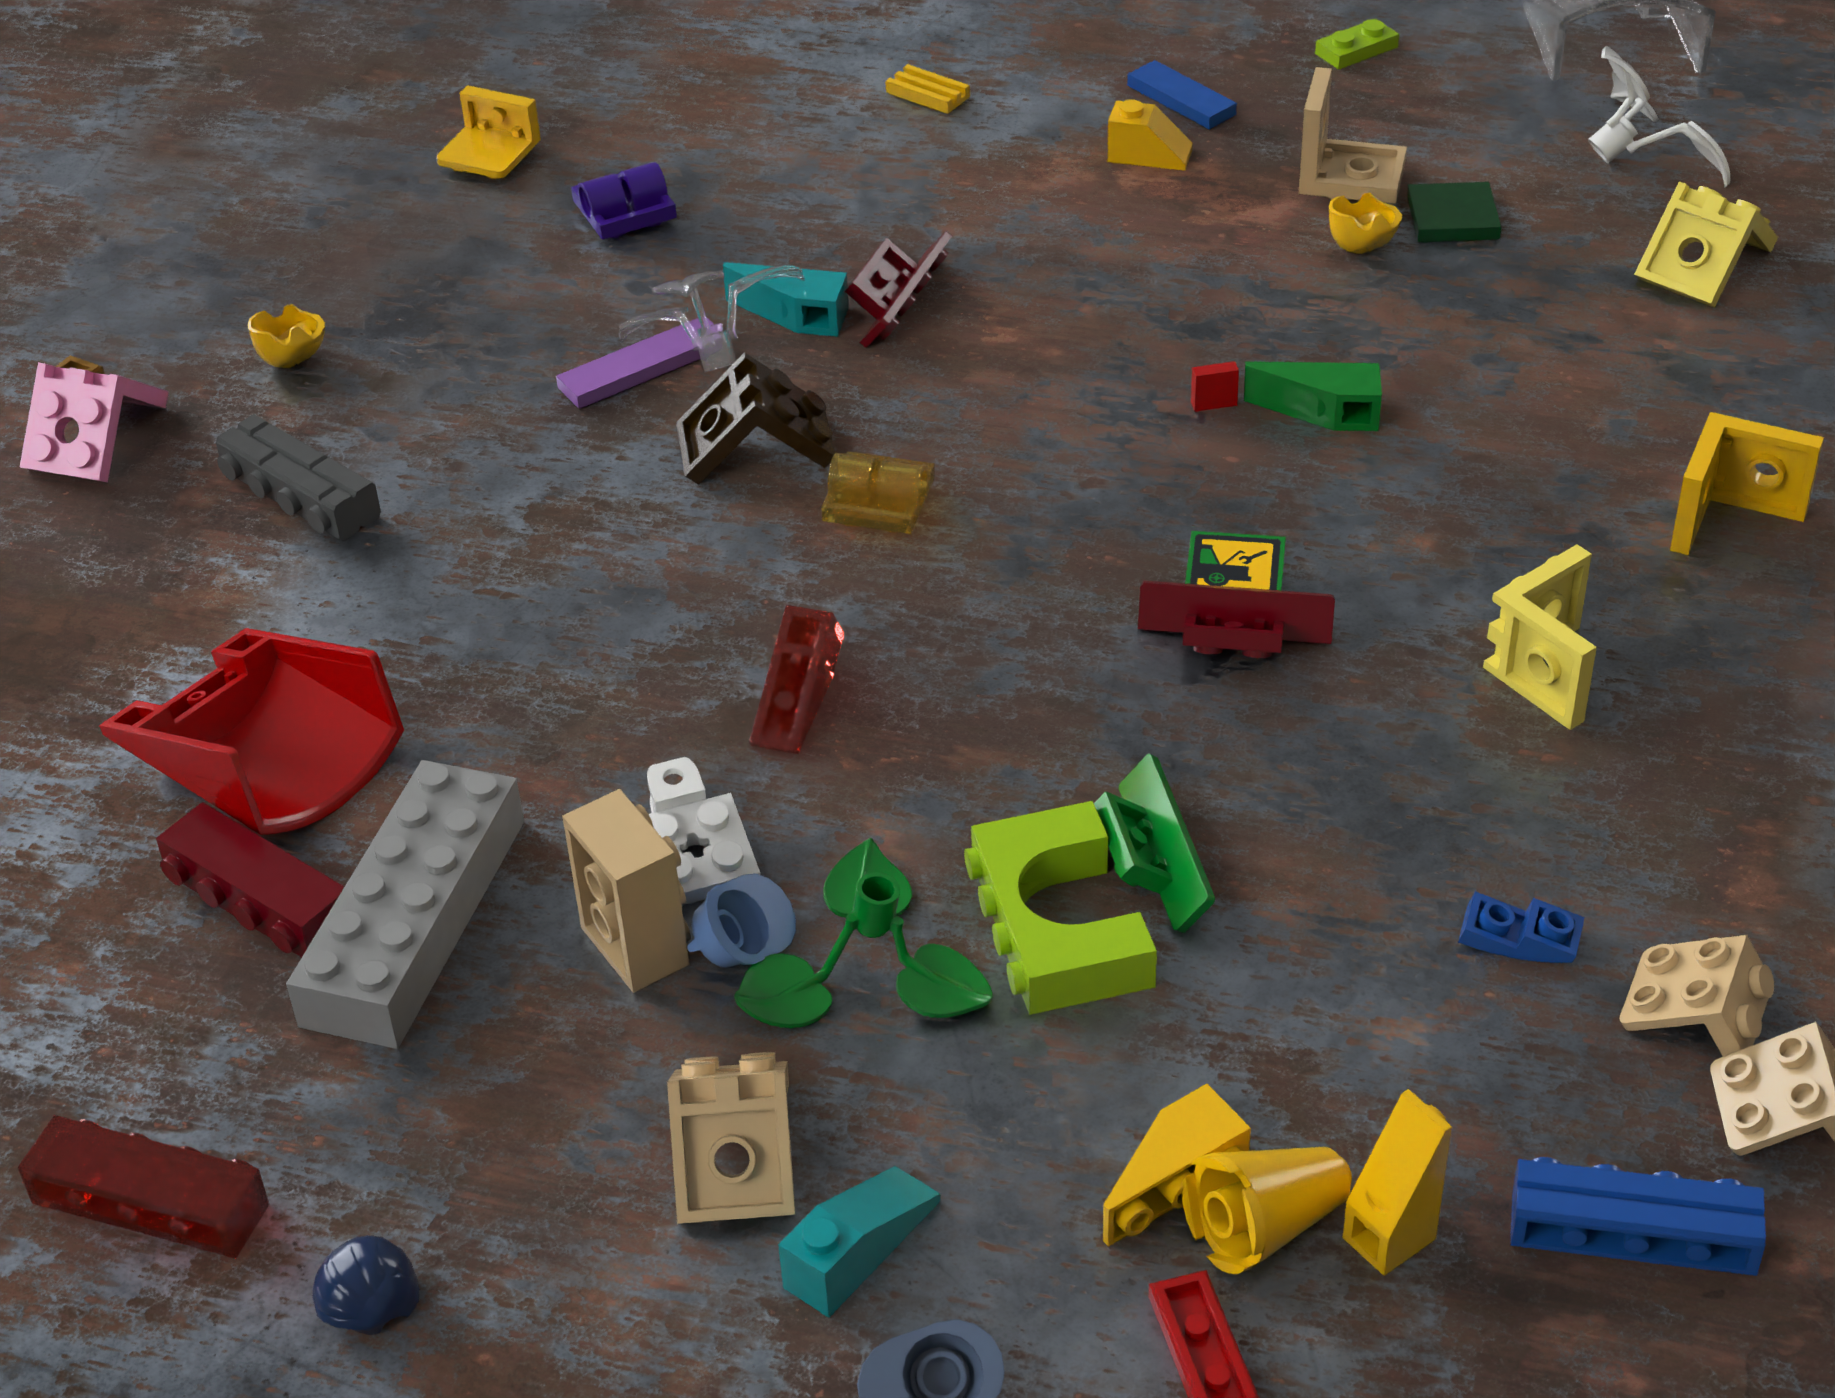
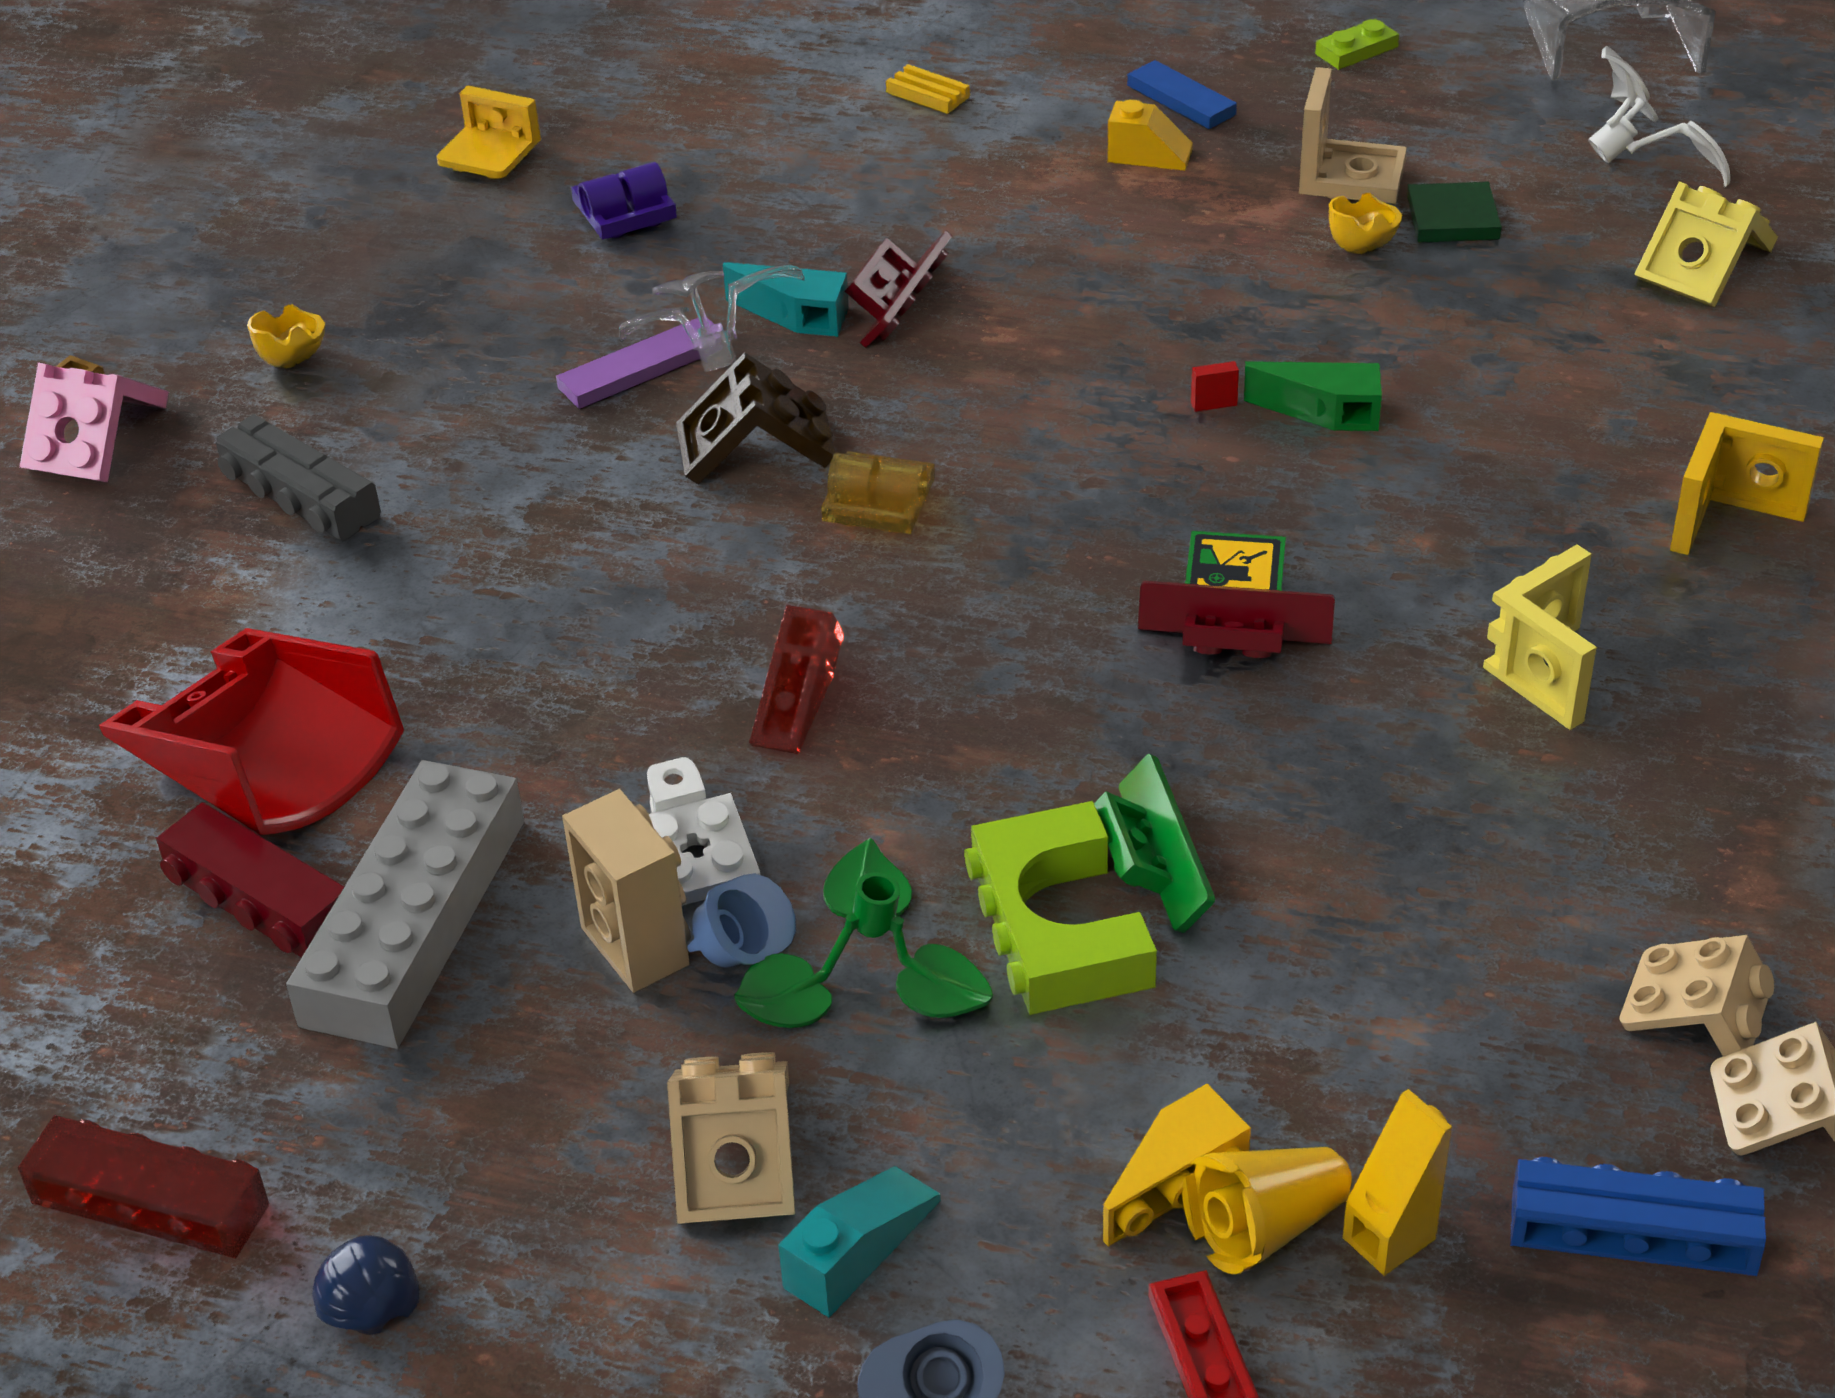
blue slope [1458,891,1585,963] -> none

